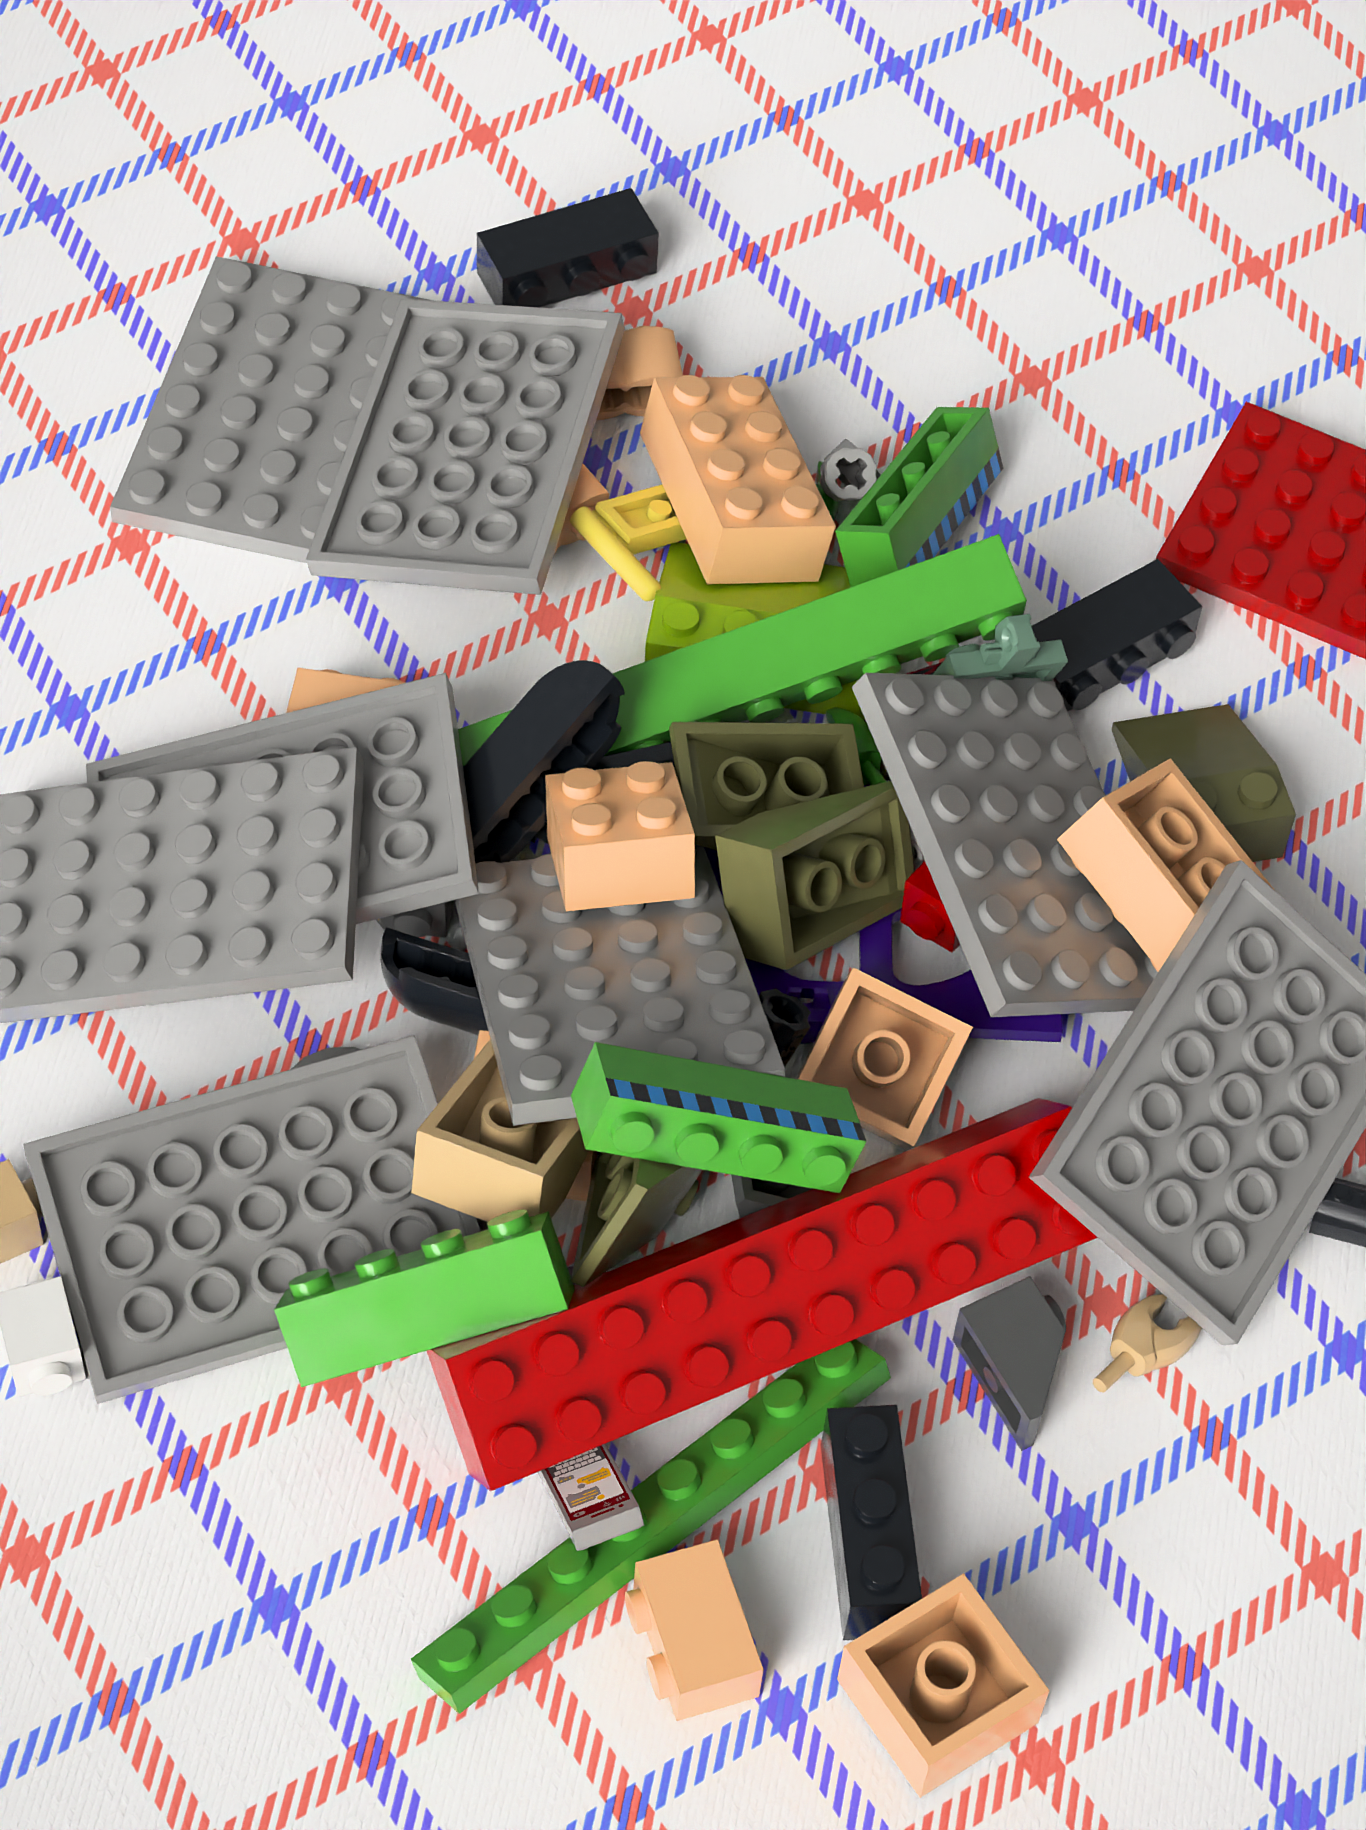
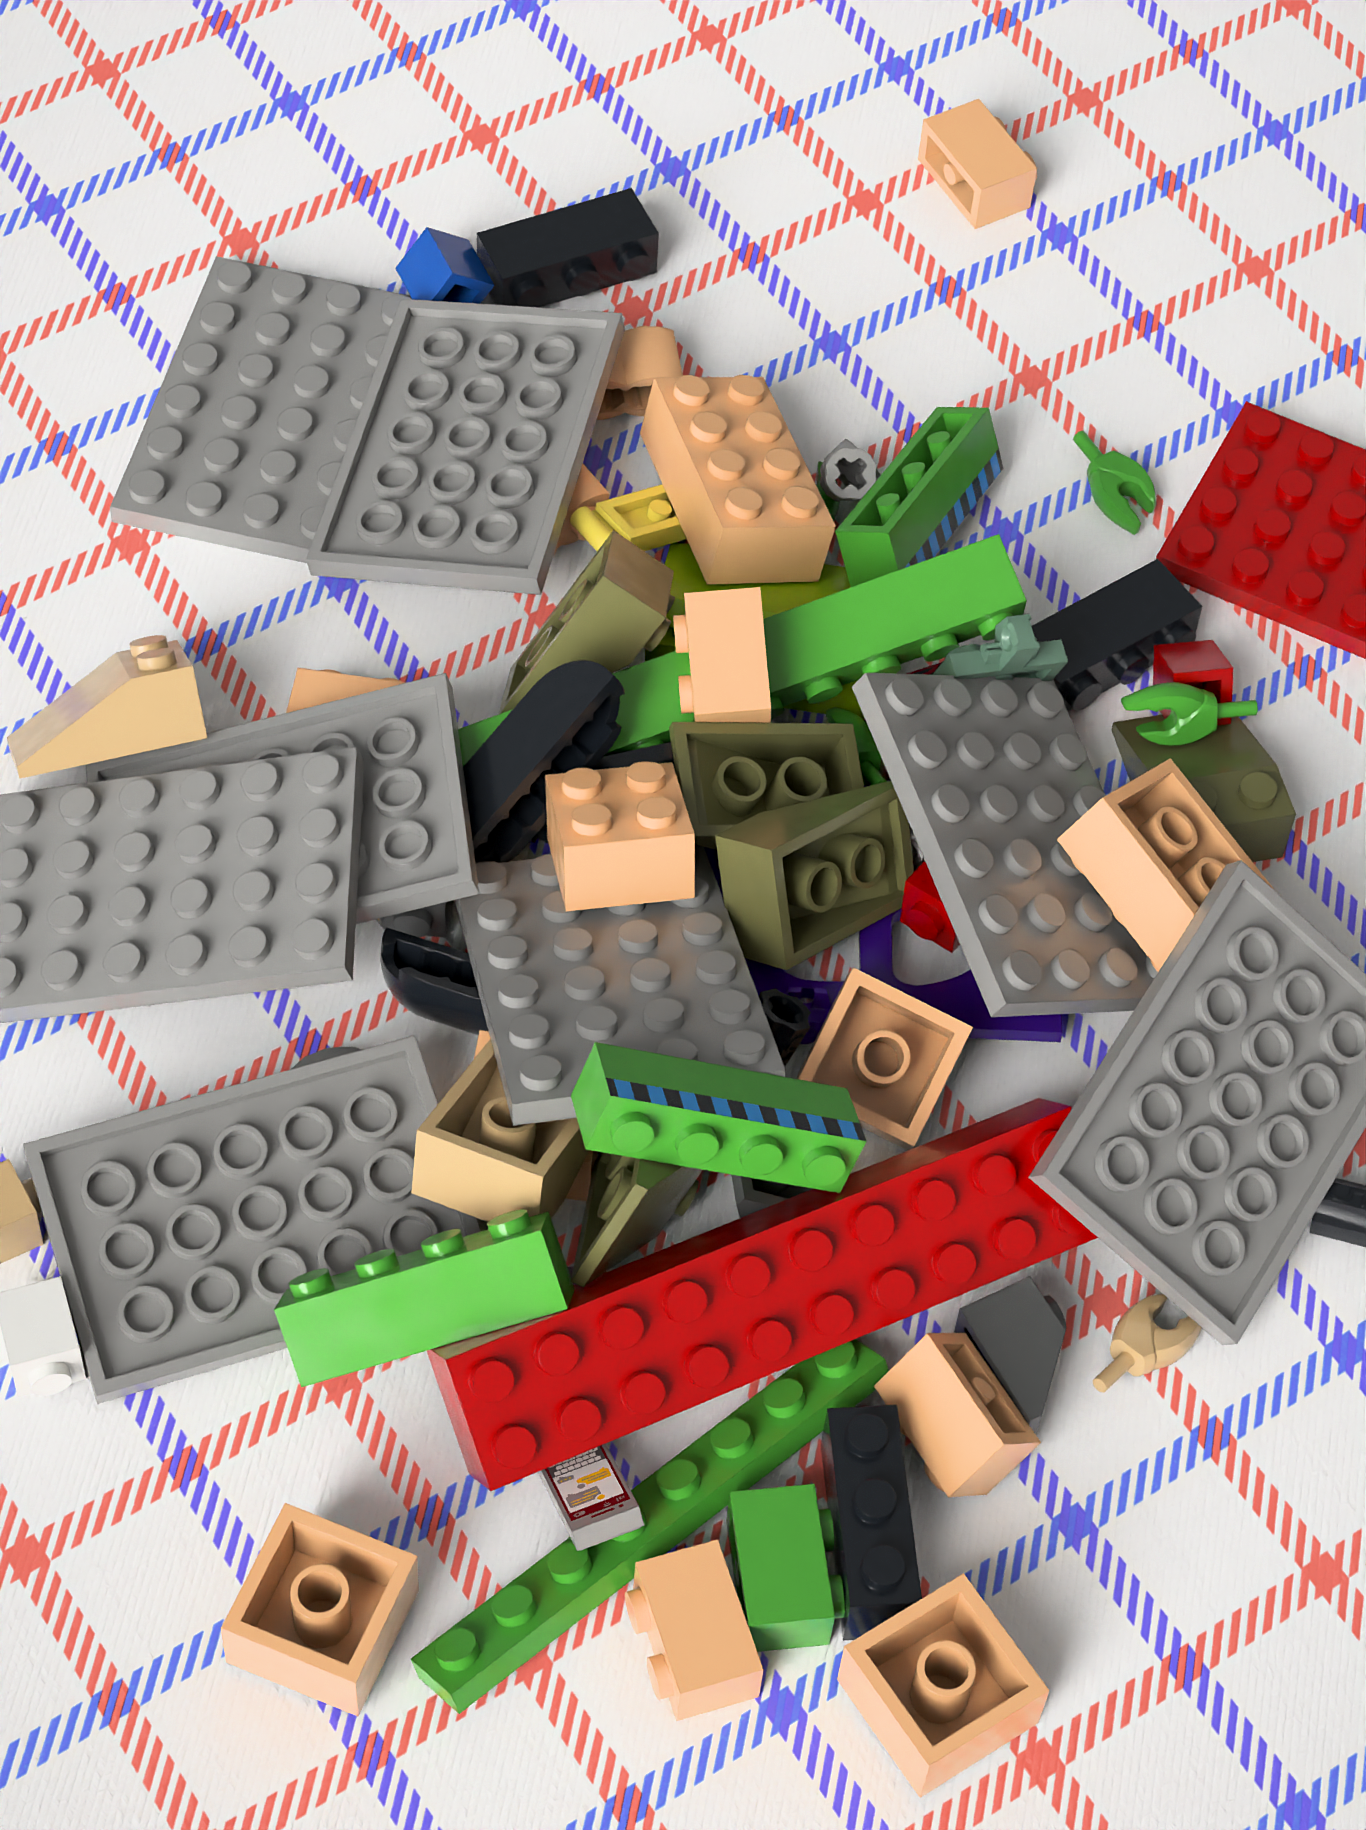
none -> tan slope [7,635,207,779]
none -> light nougat brick [221,1503,419,1716]
none -> blue brick [395,227,495,304]
none -> olive slope [499,530,675,714]
none -> light nougat brick [673,587,771,723]
none -> bright green brick [726,1484,845,1652]
none -> light nougat brick [874,1333,1041,1498]
none -> light nougat brick [918,99,1037,229]
none -> bright green hand [1073,431,1157,535]
none -> bright green hand [1121,682,1258,746]
none -> red brick [1153,640,1233,725]

